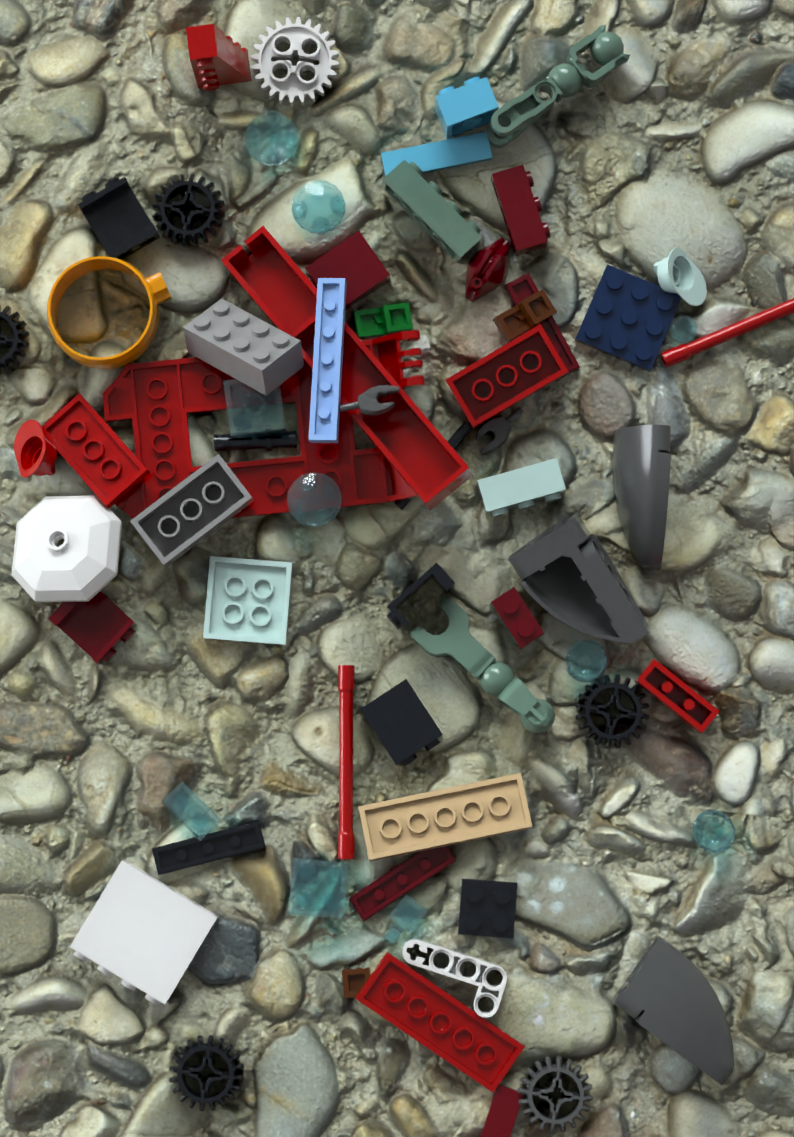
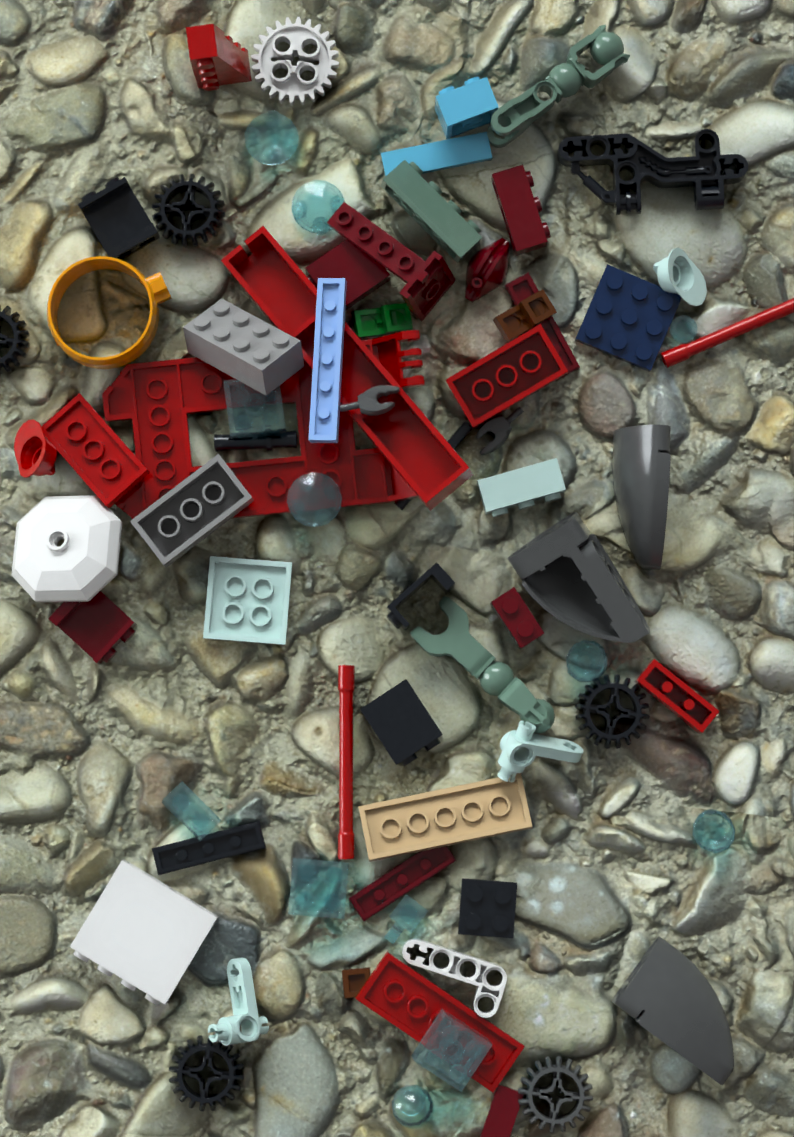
none -> light aqua piece [208,957,269,1046]
none -> dark red bracket [327,202,456,322]
none -> clear light blue hair [392,1085,435,1129]
none -> clear light blue brick [411,1009,493,1092]
none -> light aqua piece [498,721,583,783]
none -> black beam [557,129,748,215]

